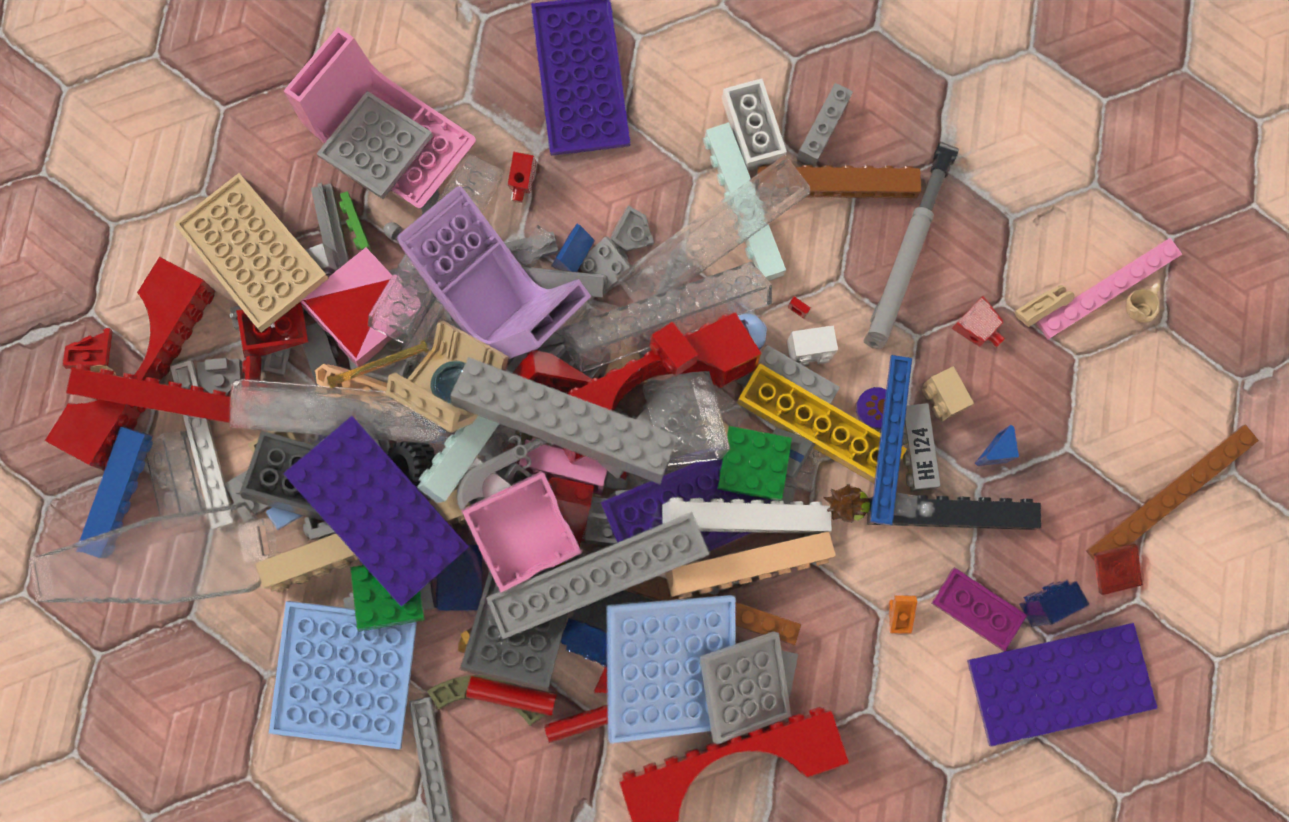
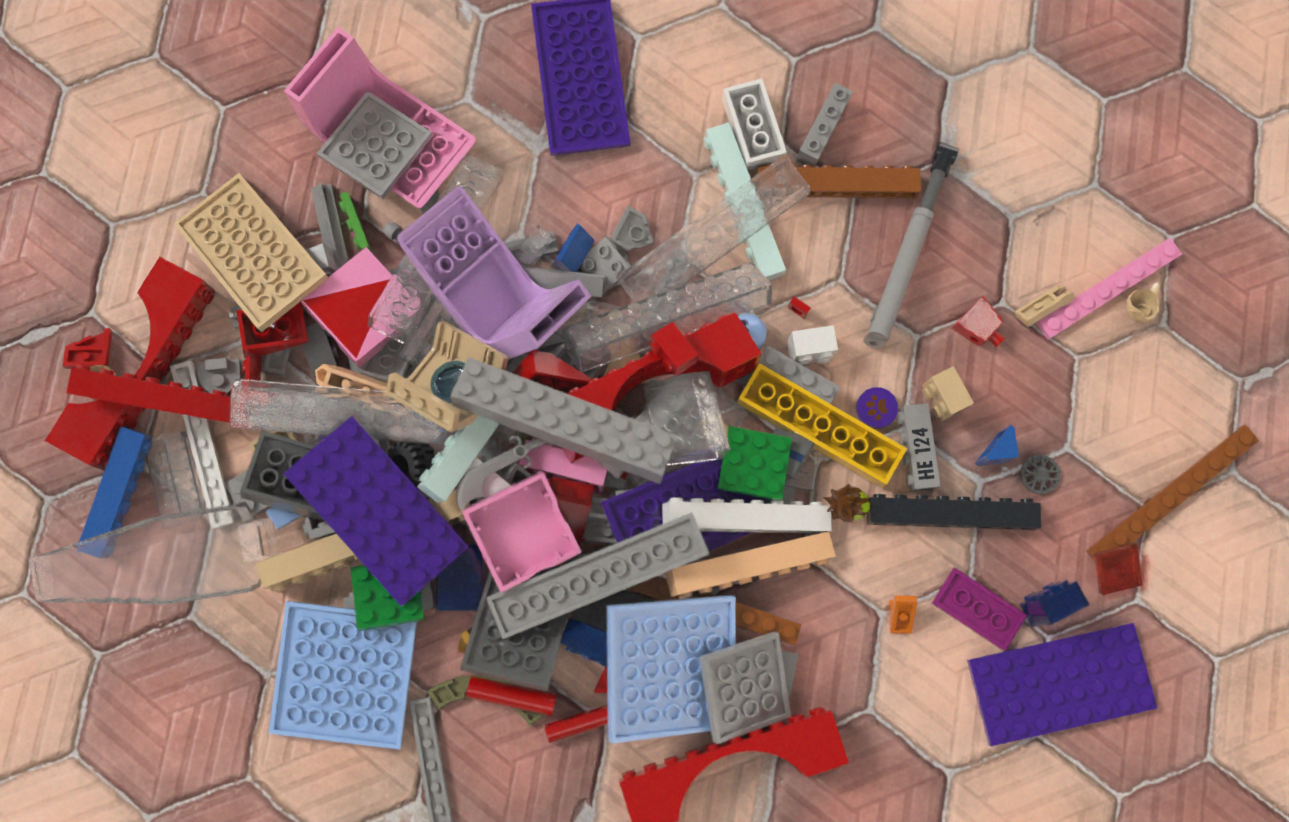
clear yellow bar [327,340,429,389] -> none
red torso [508,151,537,203] -> none
blue tile [870,355,912,526] -> none
clear plate [894,492,935,518] -> none
none -> dark grey wheel [1020,455,1060,494]

